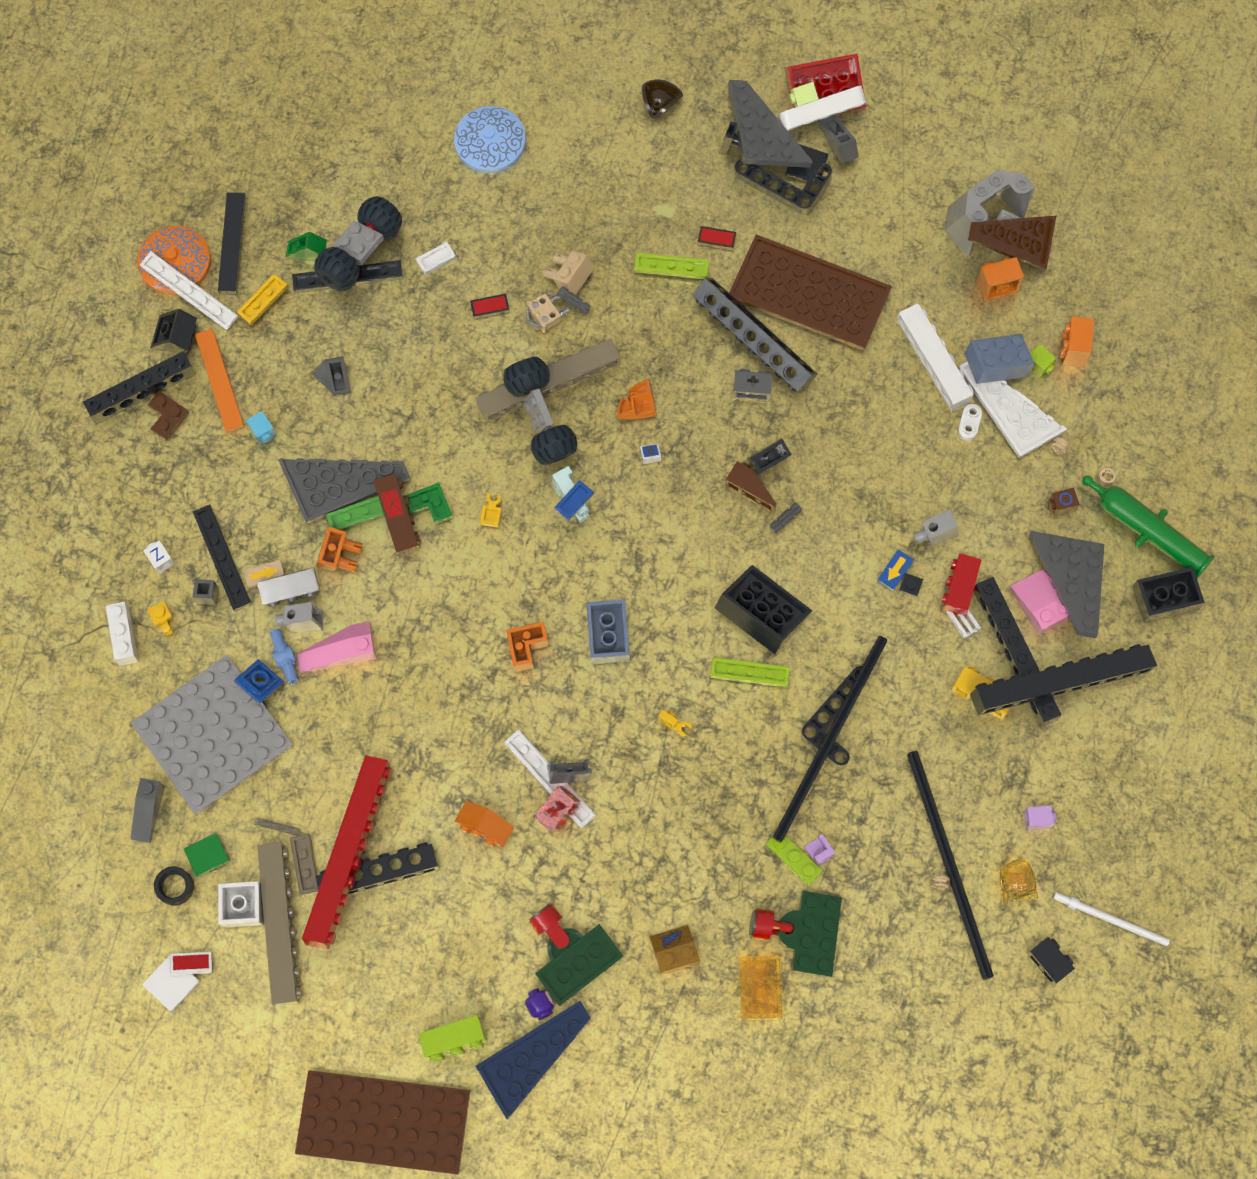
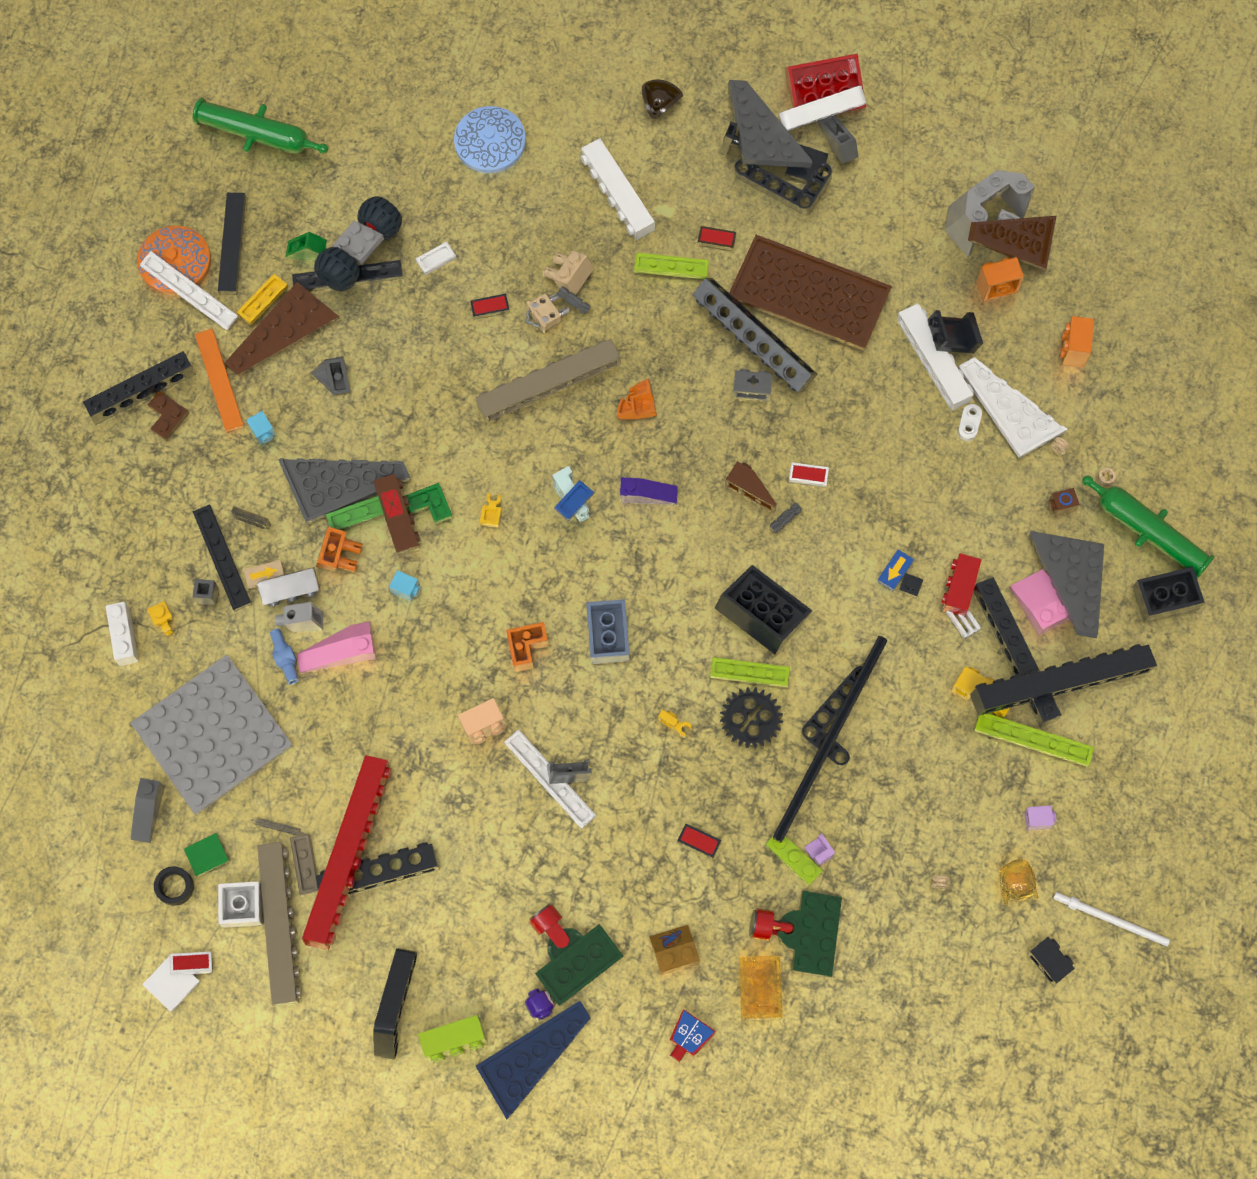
white brick [143,540,175,574] -> none
black slope [150,309,197,354] -> none
blue piece [234,659,284,704] -> none
reddish brown plate [295,1070,471,1175] -> none
orange brick [454,801,514,847] -> none
black plate [503,357,578,465] -> none
clear red brick [533,786,581,832] -> none
slope [640,443,661,464] -> none
black brick [747,439,792,474] -> none
yellowish green brick [789,82,818,107] -> none
black axle [907,751,994,980] -> none
light grey torso [913,509,959,546] -> none
sand blue brick [964,334,1034,384] -> none
lime brick [1030,344,1057,377] -> none
none -> green piece [192,98,328,154]
none -> reddish brown wing [224,282,340,376]
none -> clear smoke tile [231,506,271,531]
none -> black beam [373,948,417,1060]
none -> medium azure brick [389,570,421,602]
none -> light nougat brick [458,698,506,745]
none -> white brick [580,138,655,240]
none -> dark purple slope [620,477,678,505]
none -> blue torso [670,1009,716,1063]
none -> red tile [677,824,722,859]
none -> black gear [720,687,783,750]
none -> tile [789,462,829,487]
none -> black panel [927,310,983,354]
none -> lime plate [974,714,1094,767]

